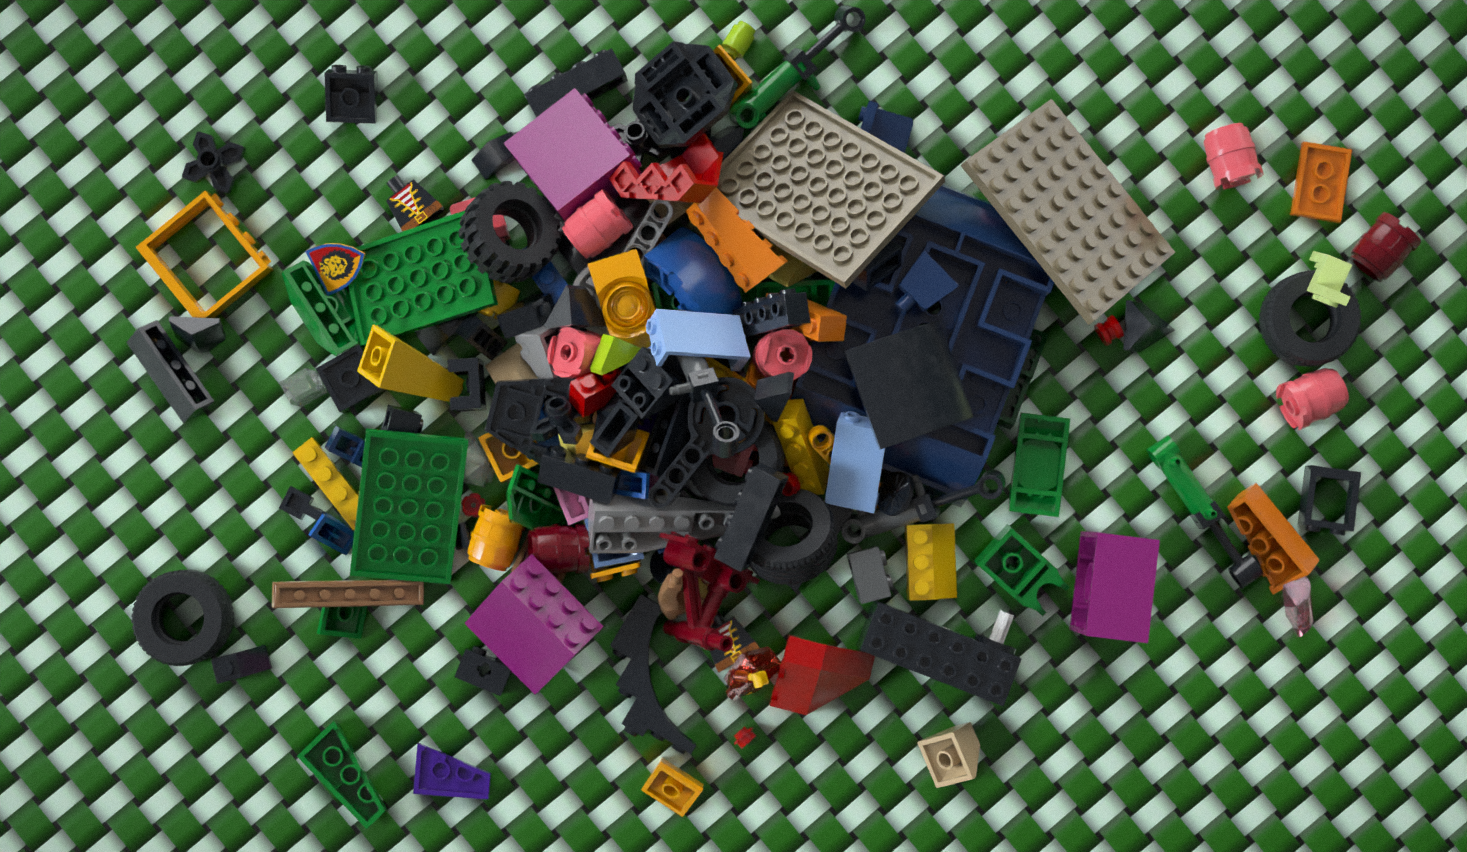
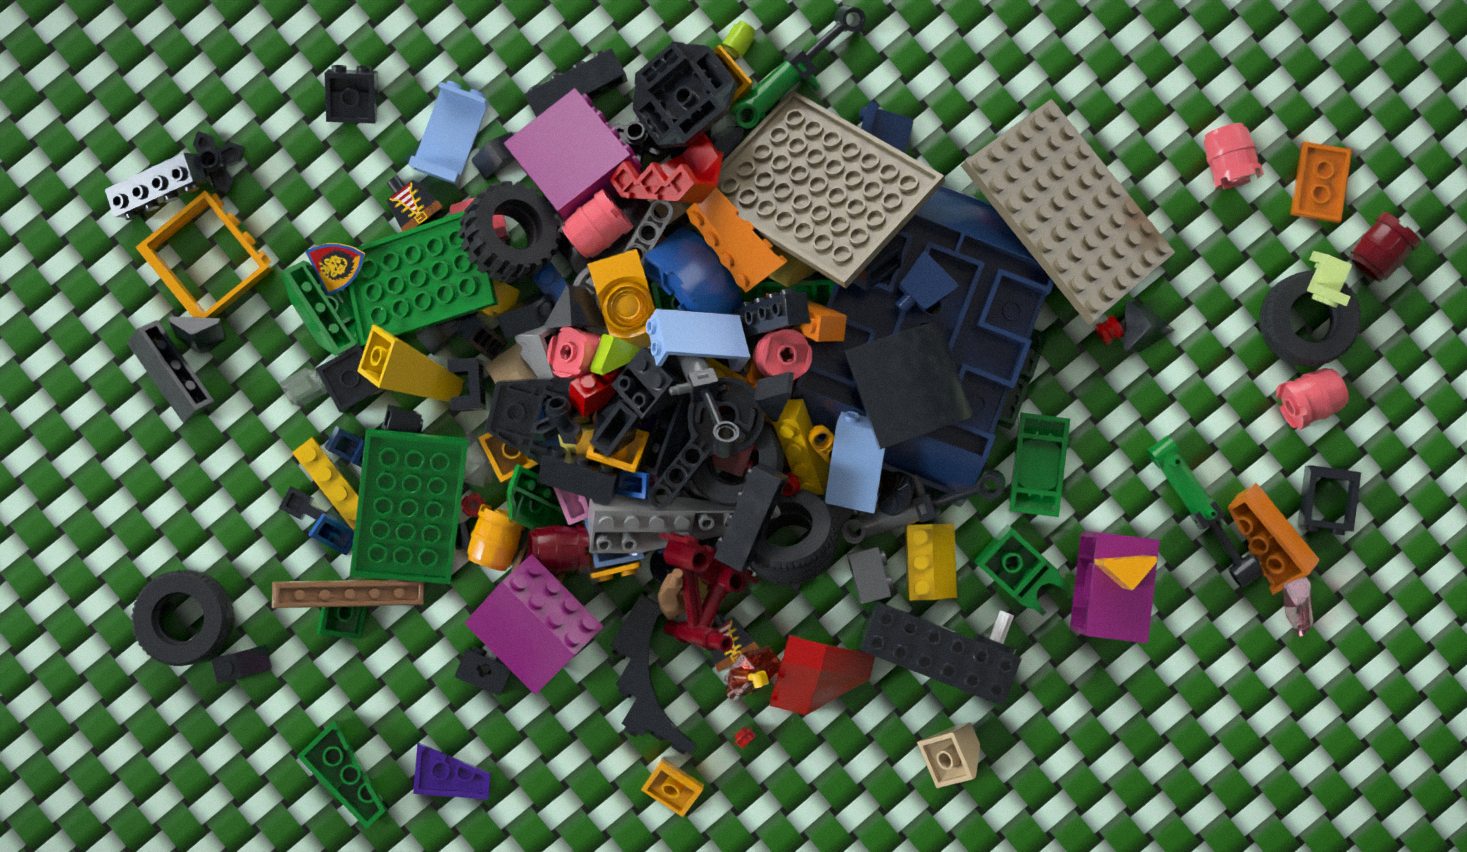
none -> brick [105,153,207,220]
none -> light blue panel [408,81,489,186]
none -> light orange slope [1095,555,1157,590]

